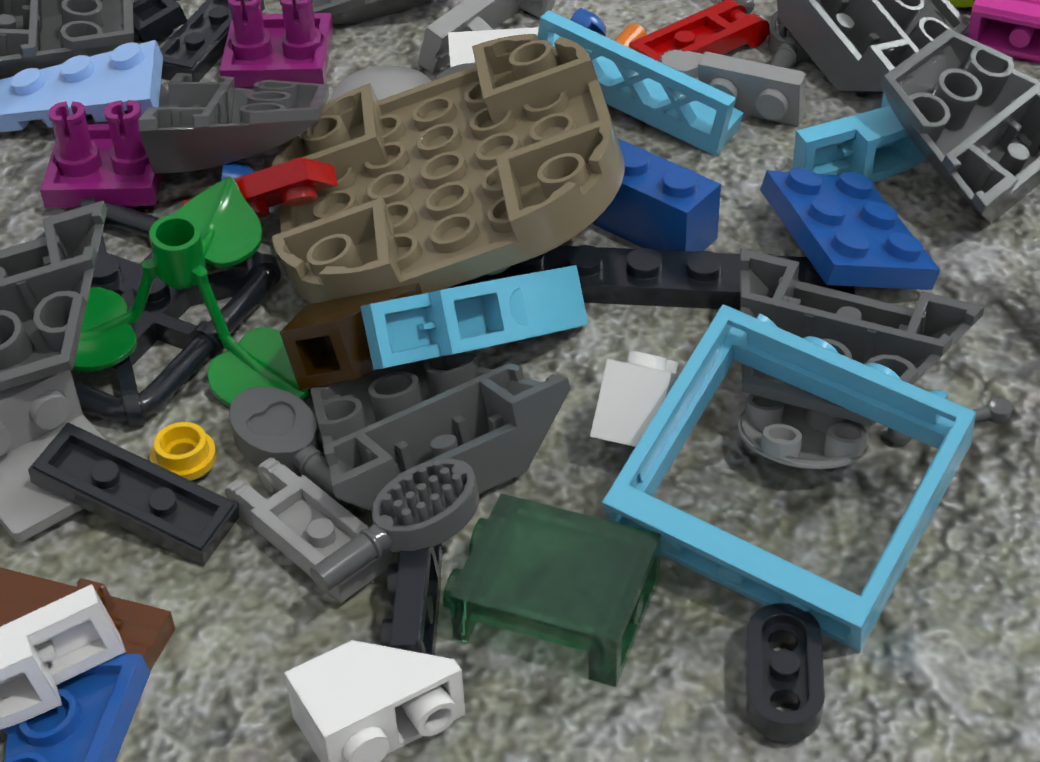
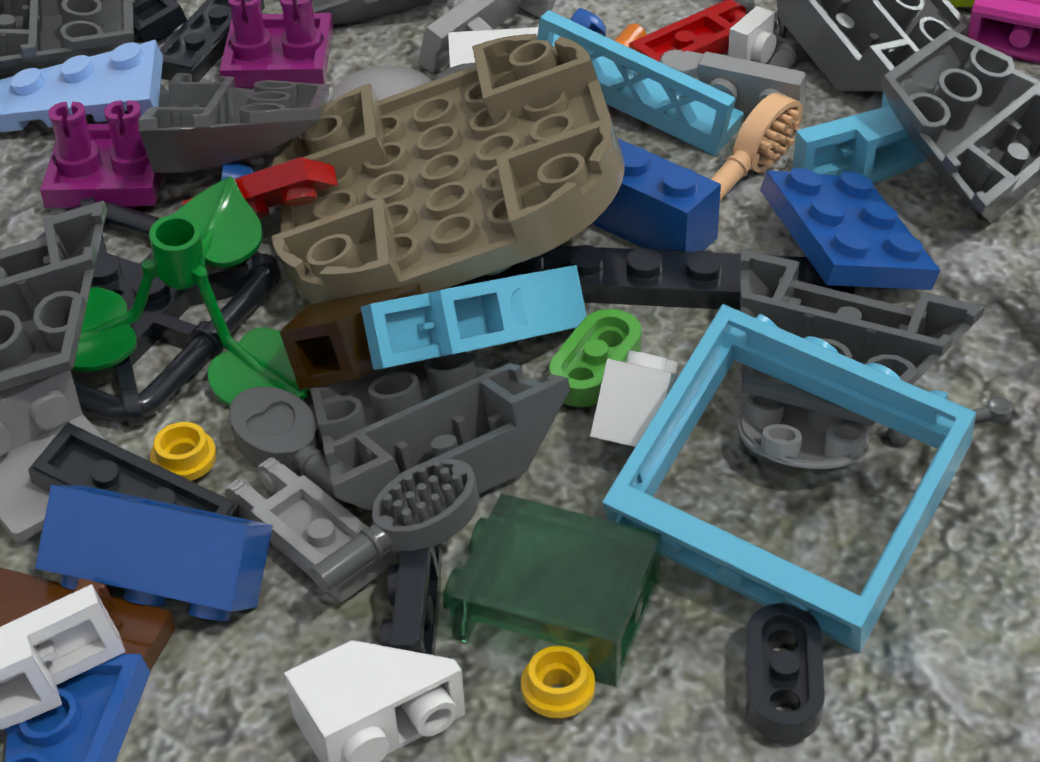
none -> blue brick [35,485,273,621]
none -> yellow plate [521,646,595,718]
none -> bright green plate [549,309,642,407]
none -> light nougat piece [711,93,803,201]
none -> white plate [728,6,776,64]

